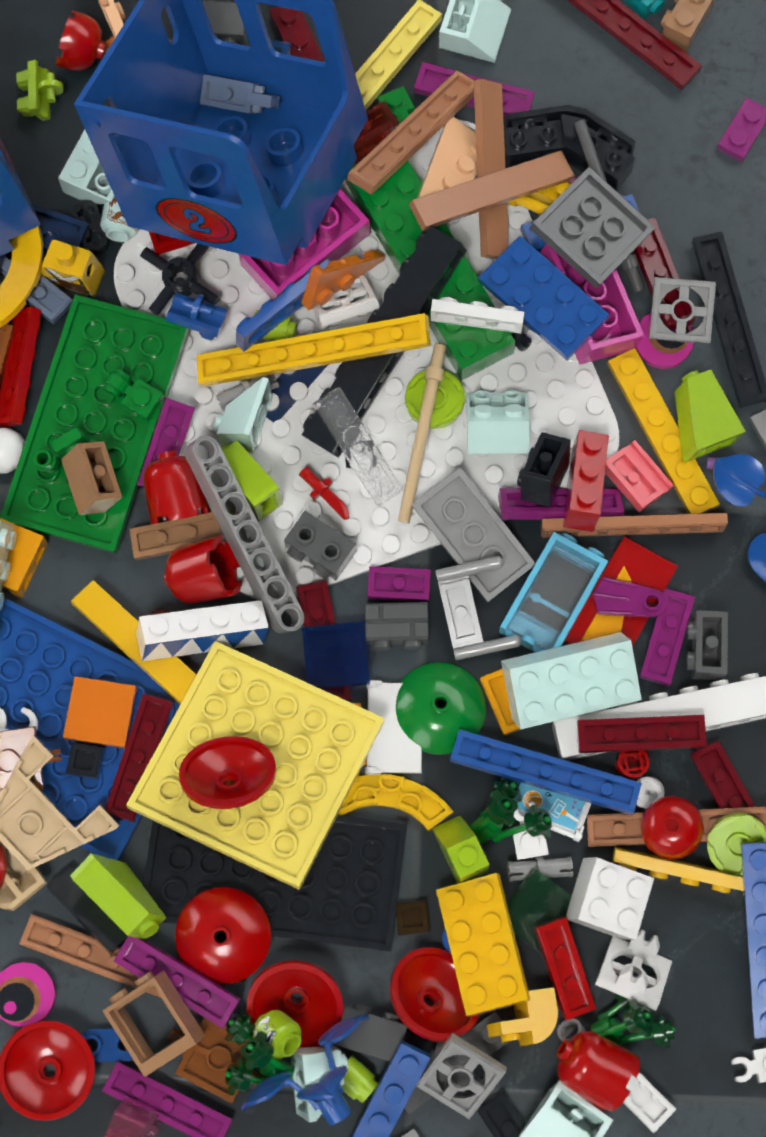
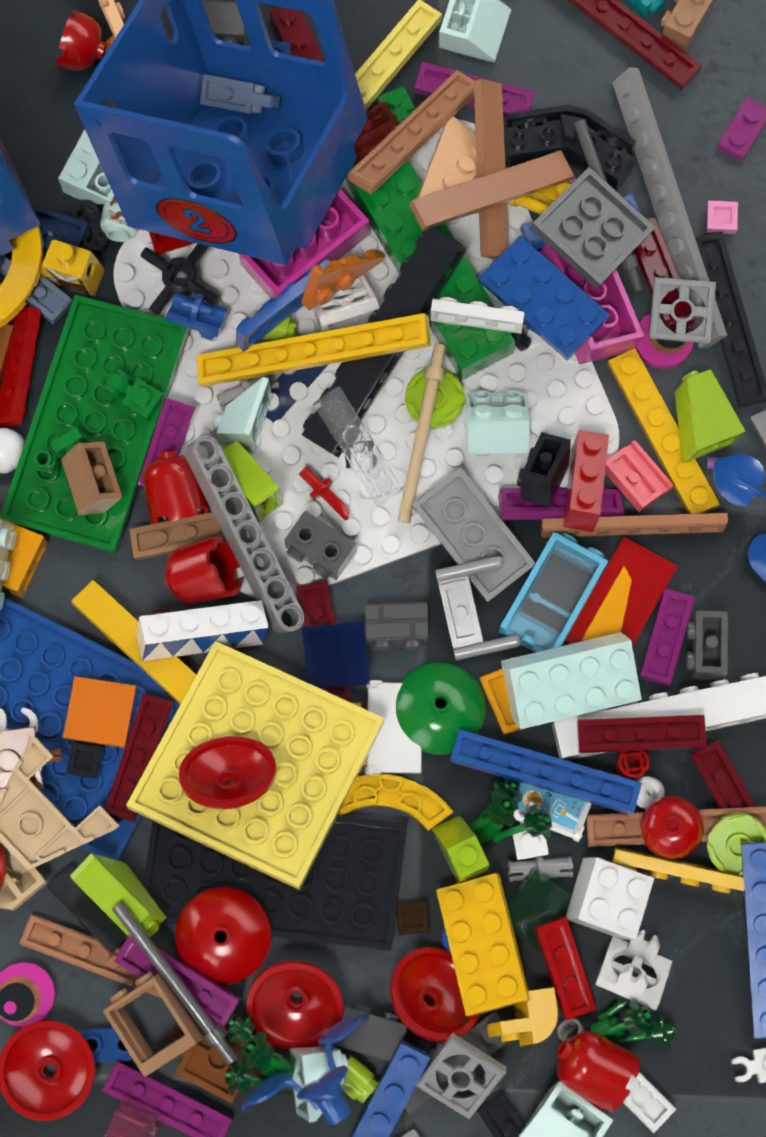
lime hips [16,60,64,121] -> none
lime head [253,1010,301,1059] -> none
magenta plate [367,566,431,602] -> none
magenta piece [593,577,667,618] -> none
none -> dark grey bar [112,902,239,1065]
none -> light grey plate [612,67,727,348]
none -> bright pink plate [706,200,738,234]

